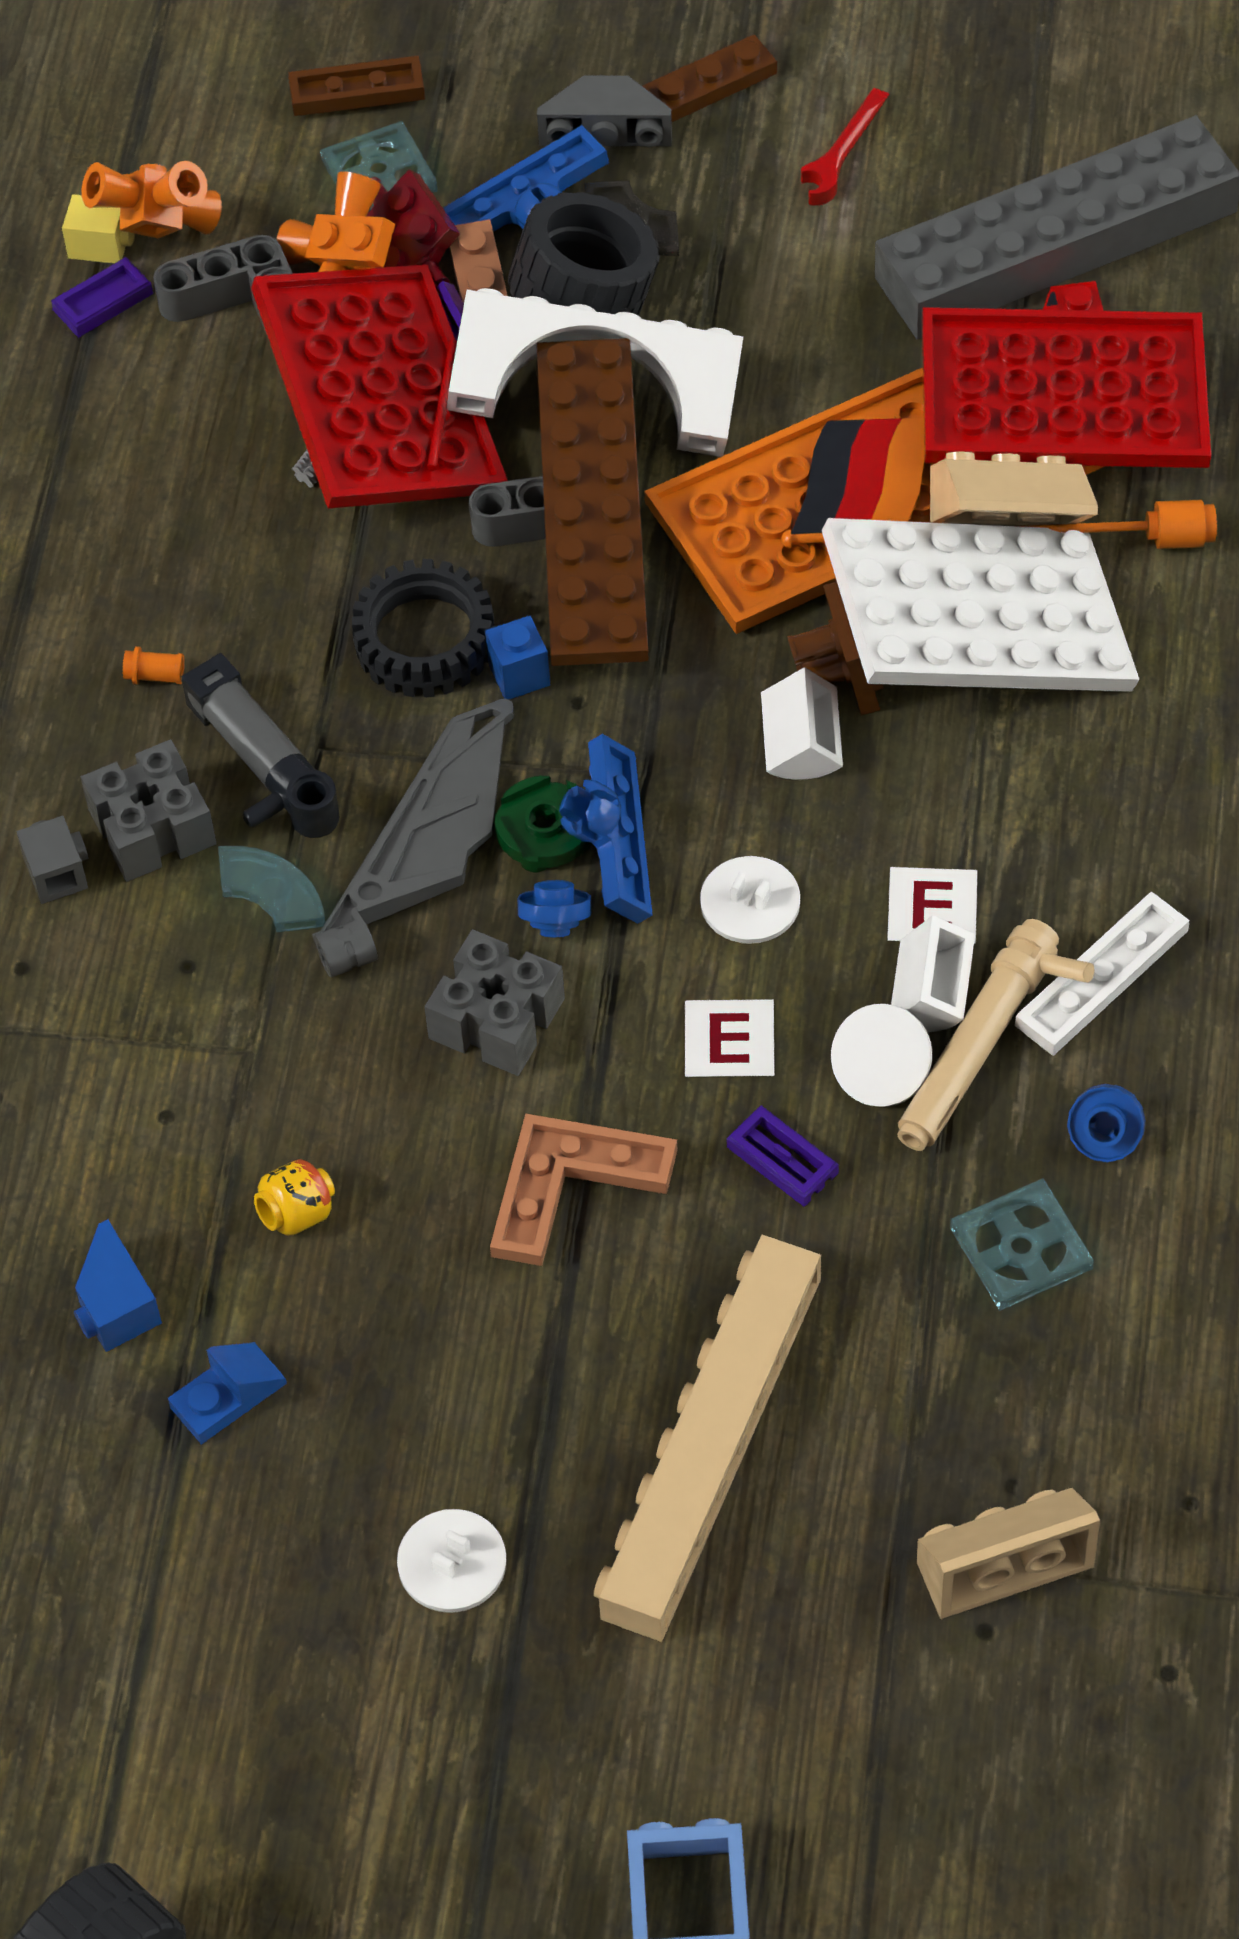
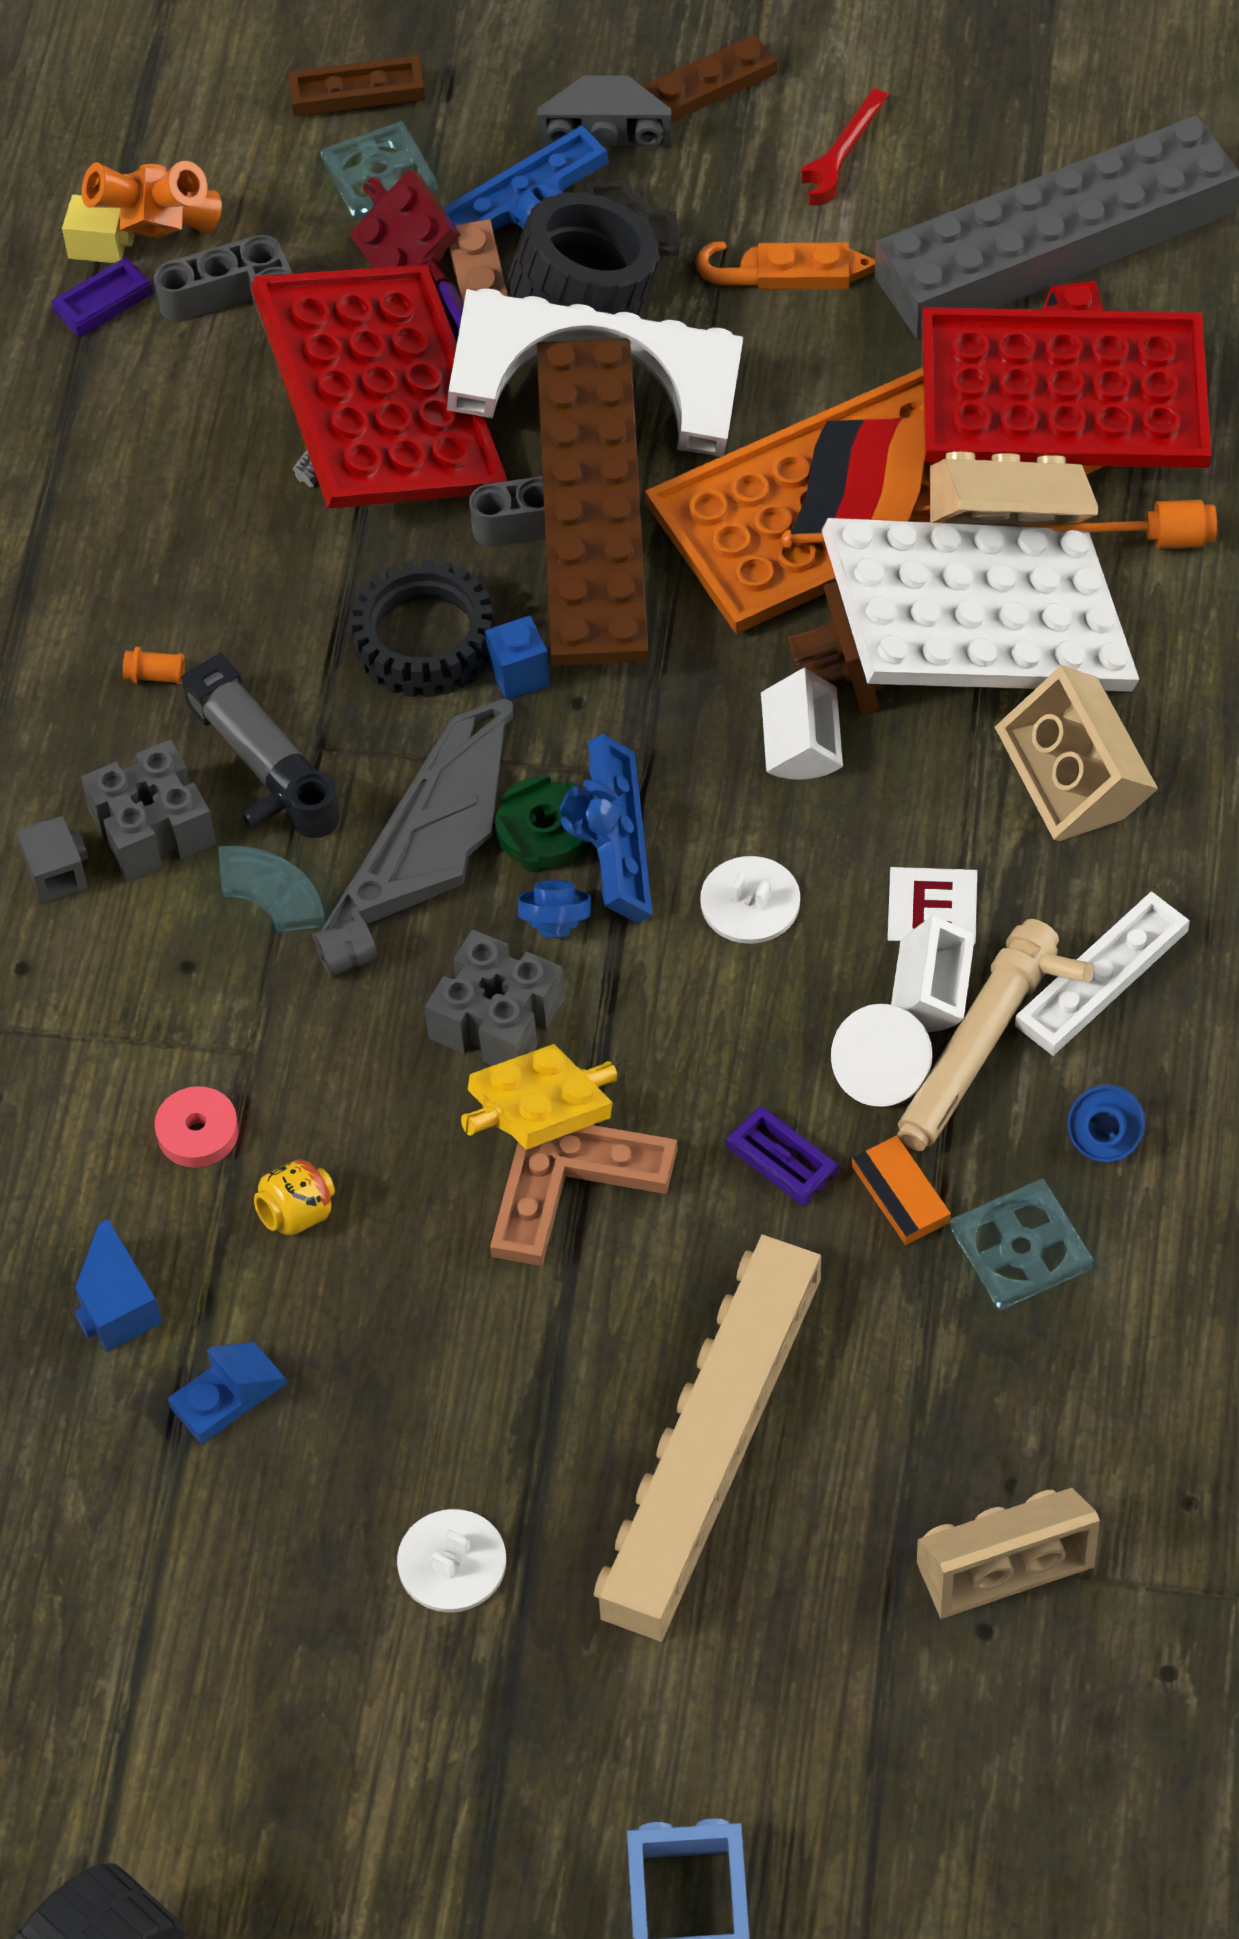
orange brick [277,172,395,272] -> none
red axle [427,340,457,471] -> none
white sticker [685,1000,774,1077] -> none
none -> coral piece [155,1086,239,1168]
none -> yellow plate [461,1044,617,1150]
none -> orange plate [695,241,875,290]
none -> orange tile [852,1135,951,1246]
none -> tan slope [995,665,1158,841]

